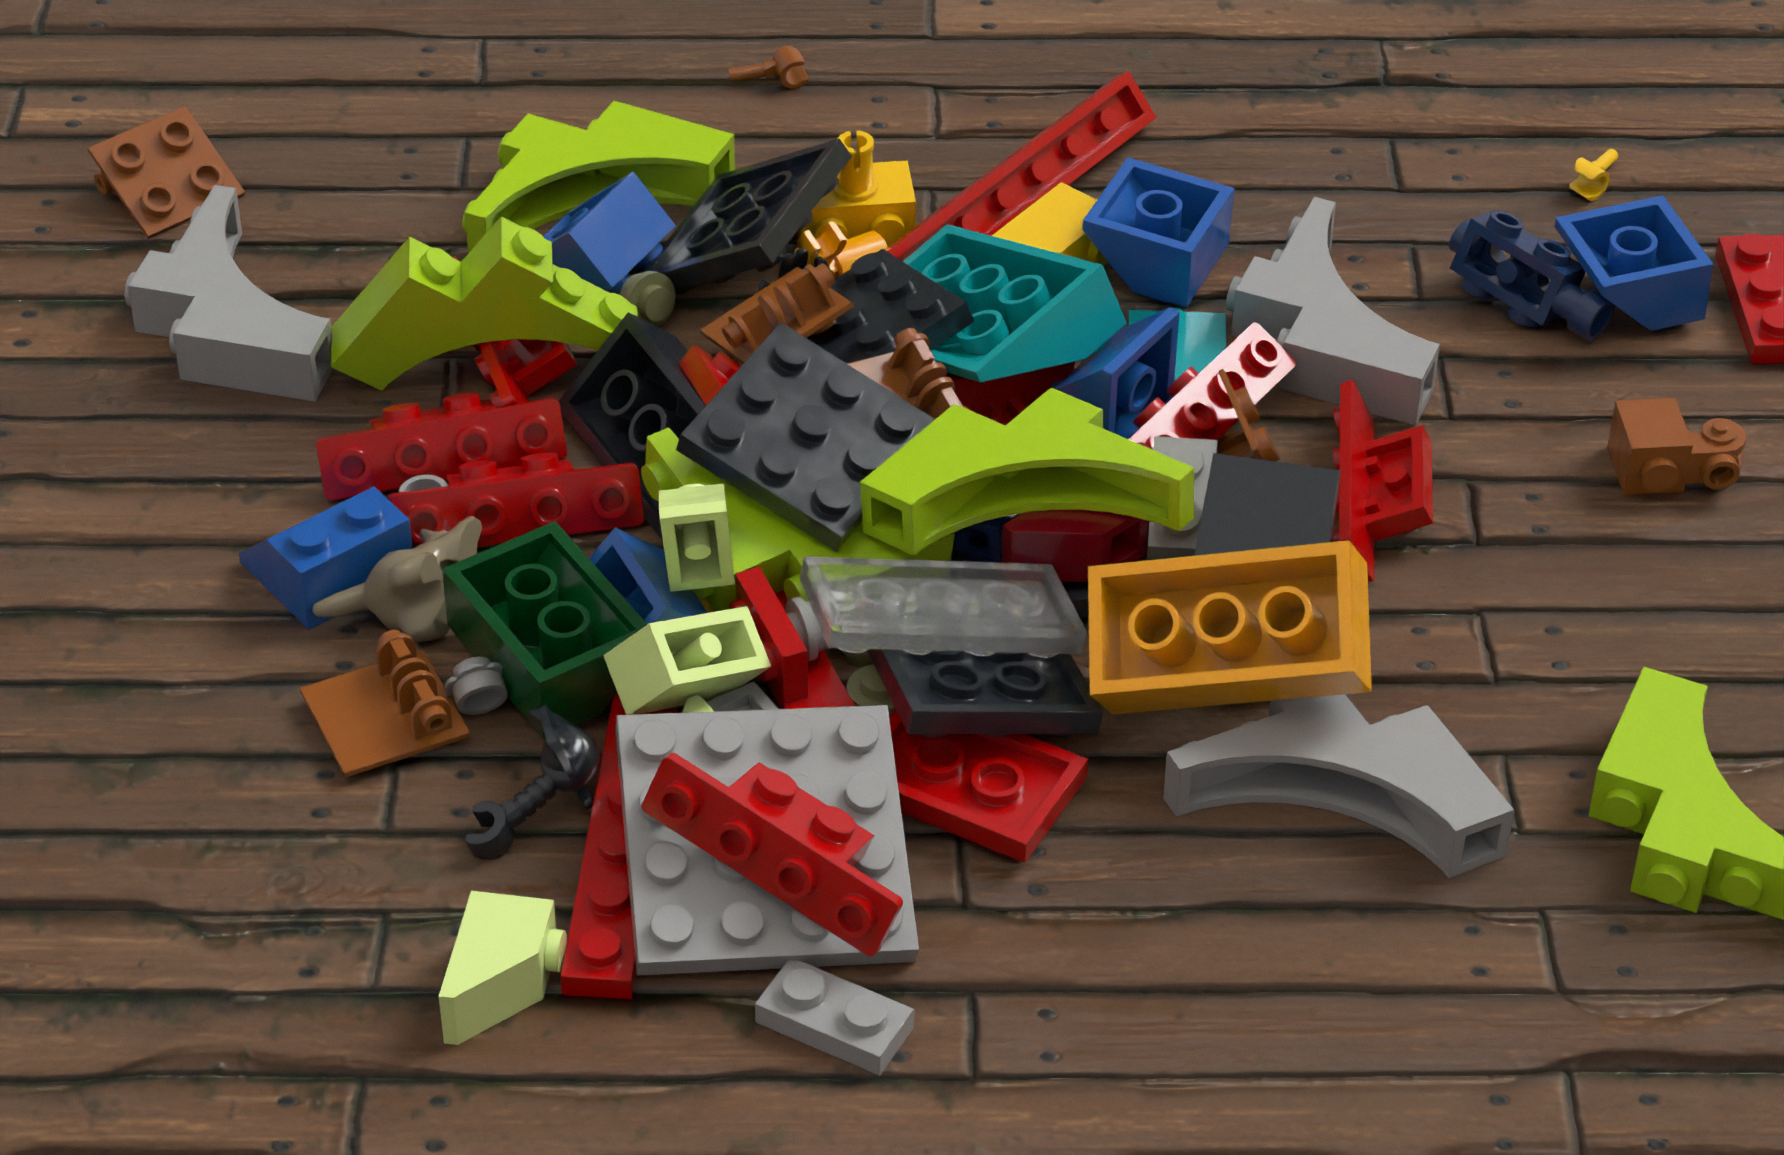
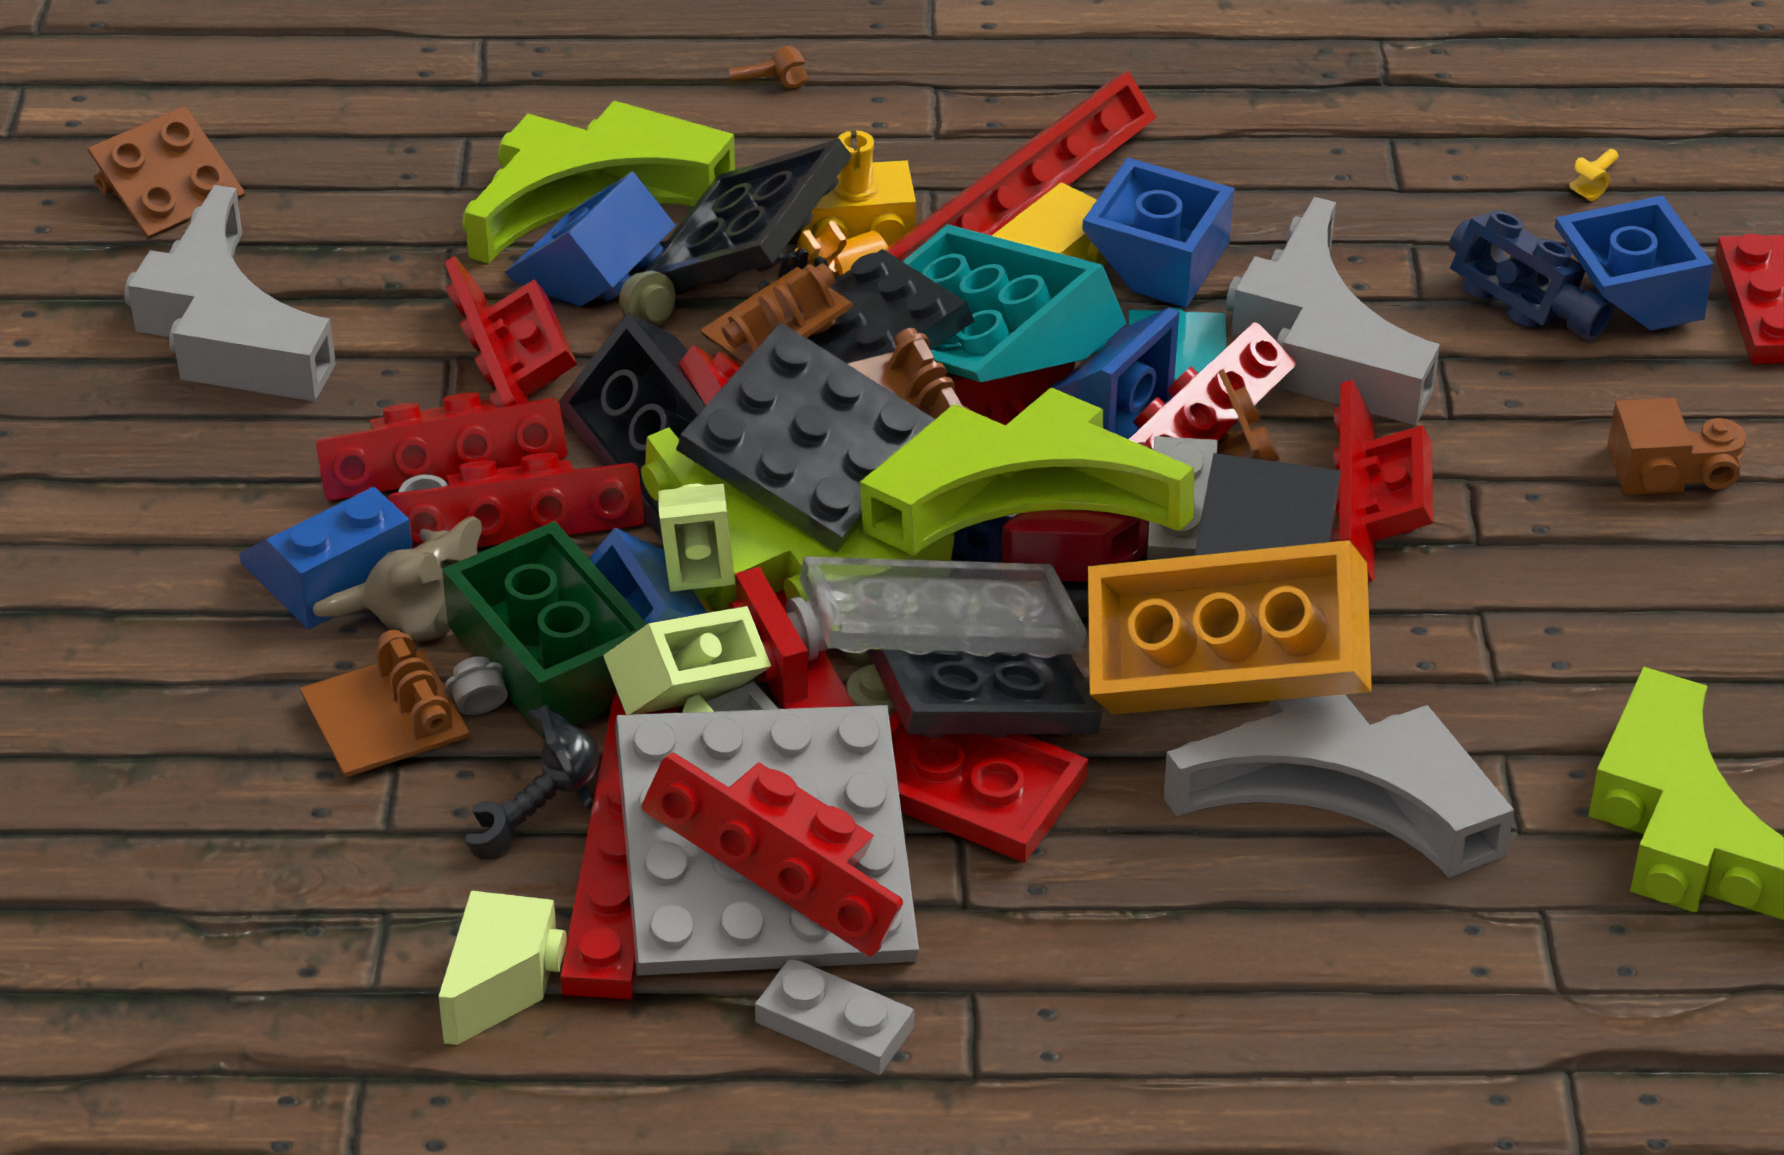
lime arch [331,216,638,391] -> none

